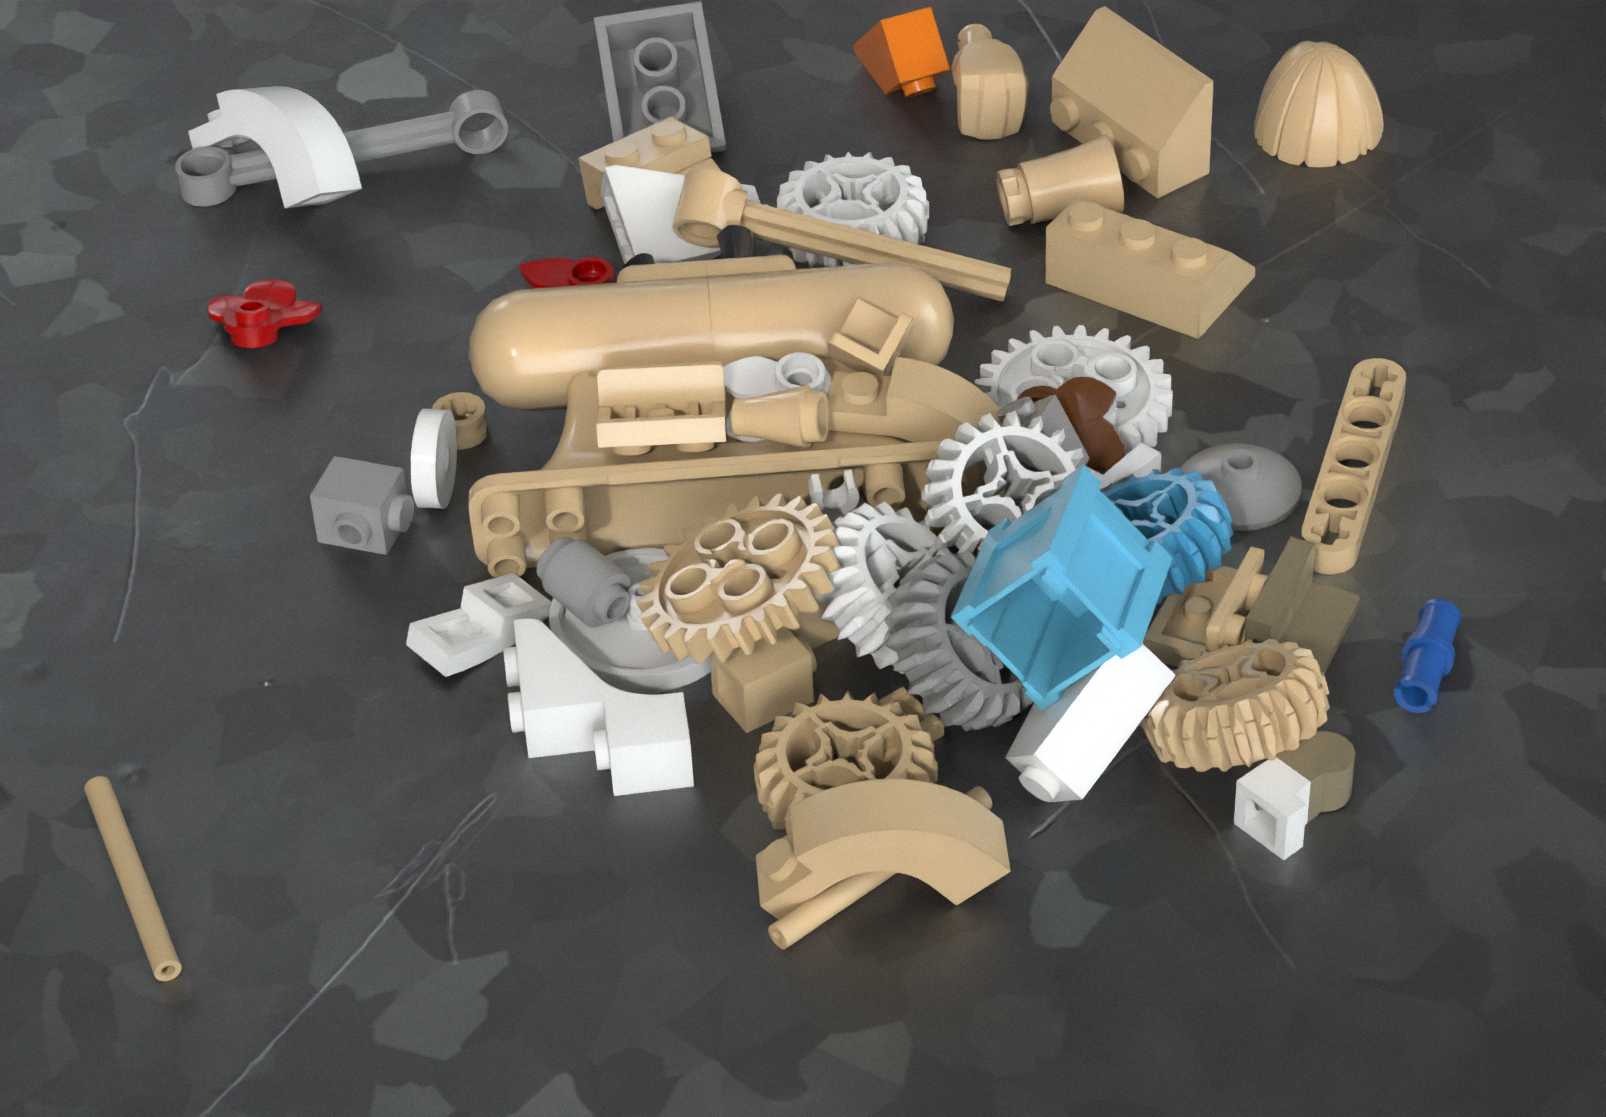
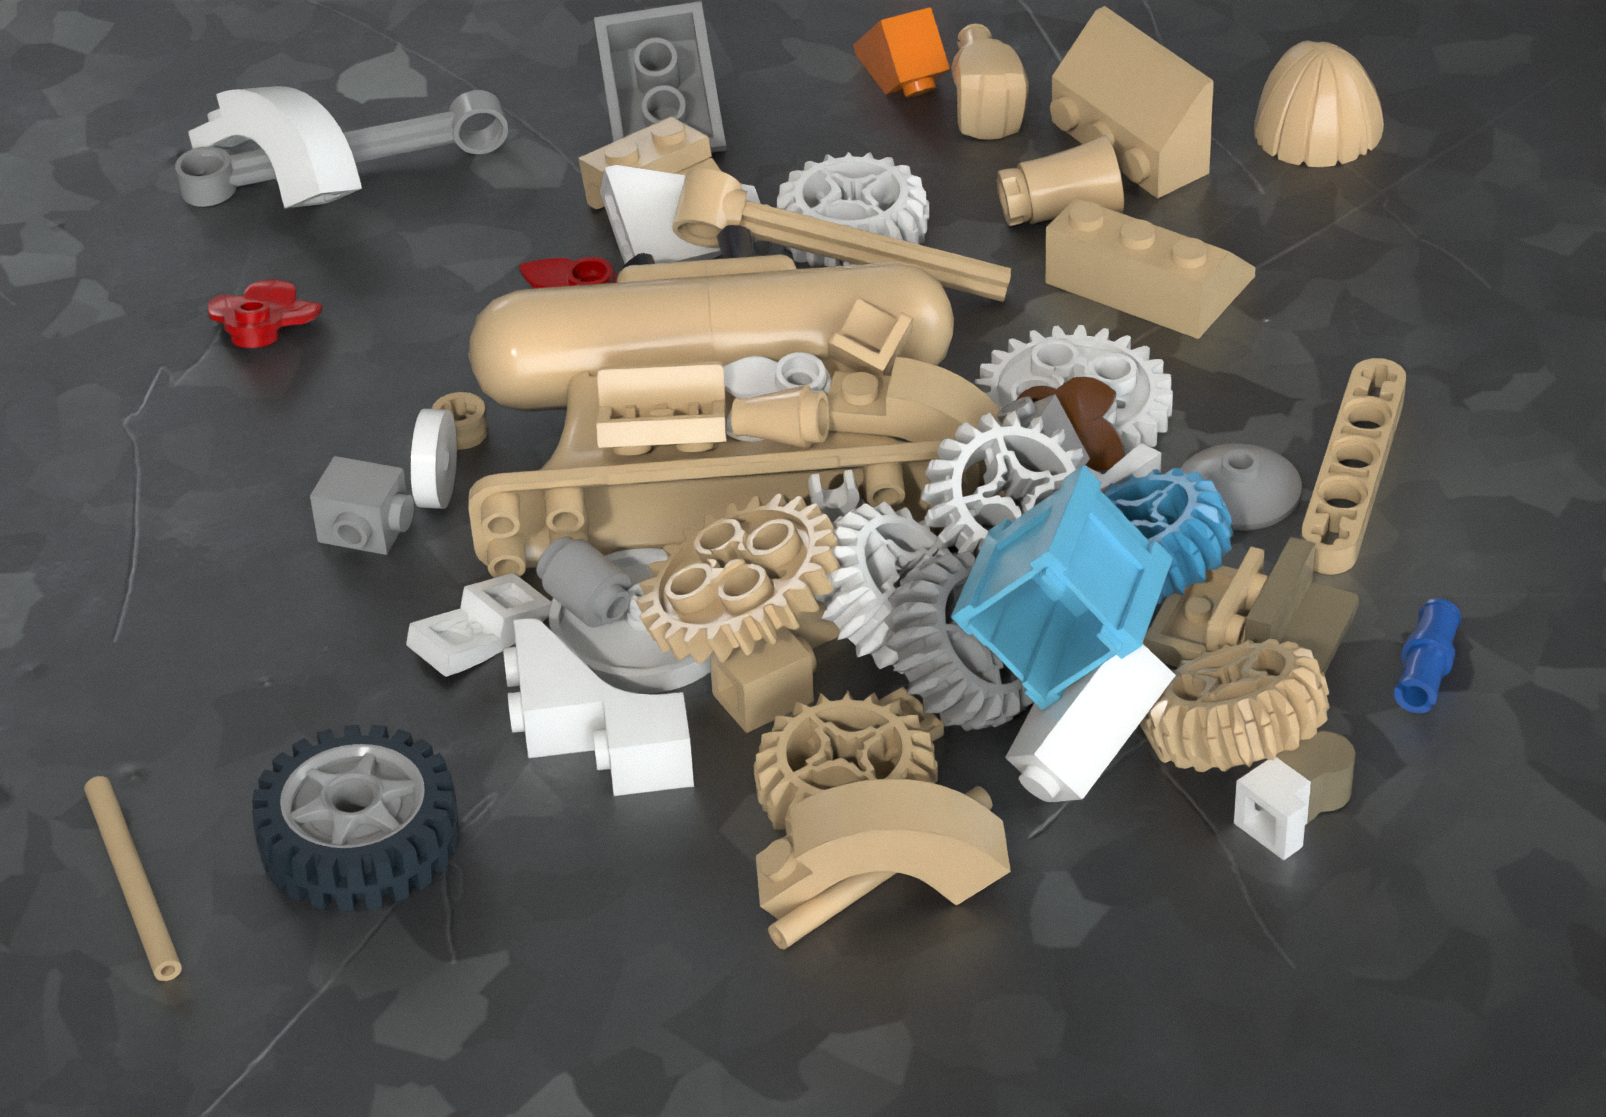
none -> black wheel [252,724,459,912]

